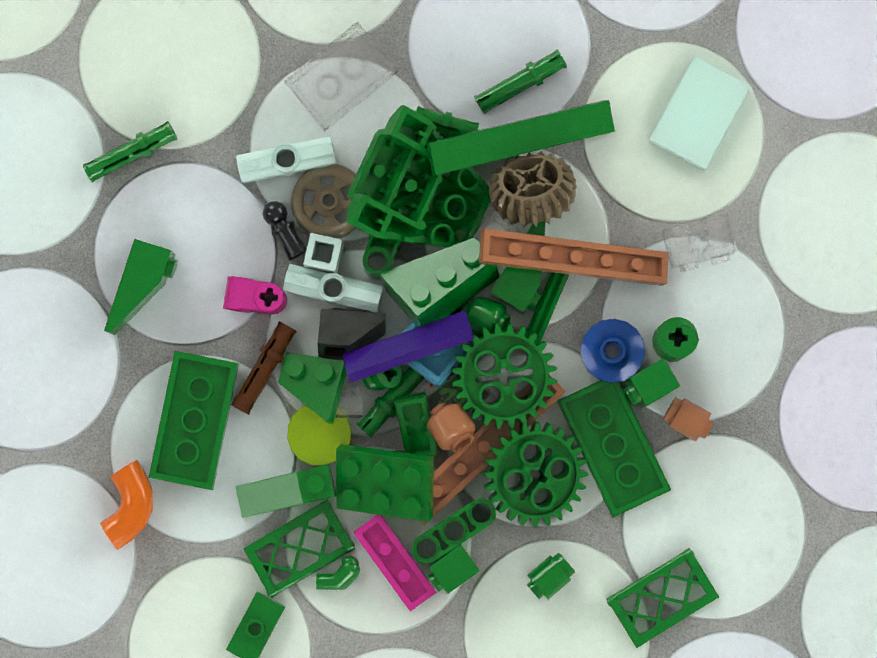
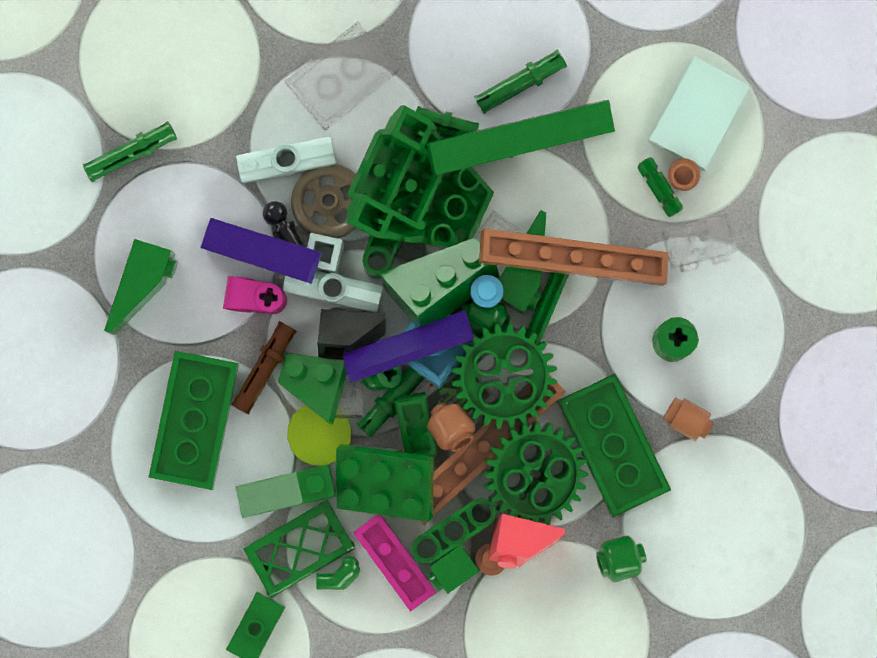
orange cylinder [100,460,153,550] -> none
dark tan gear [489,151,577,228] -> none
green brick [526,552,575,600] -> none
blue dish [580,319,645,383] -> none
green window [606,548,719,648] -> none
green brick [623,358,680,409] -> none
none -> dark purple tile [200,218,322,284]
none -> medium azure plate [471,275,503,308]
none -> nougat plate [475,543,505,576]
none -> coral slope [488,514,565,569]
none -> green head [596,535,647,582]
none -> green axle [637,157,683,217]
none -> nougat plate [668,158,700,191]

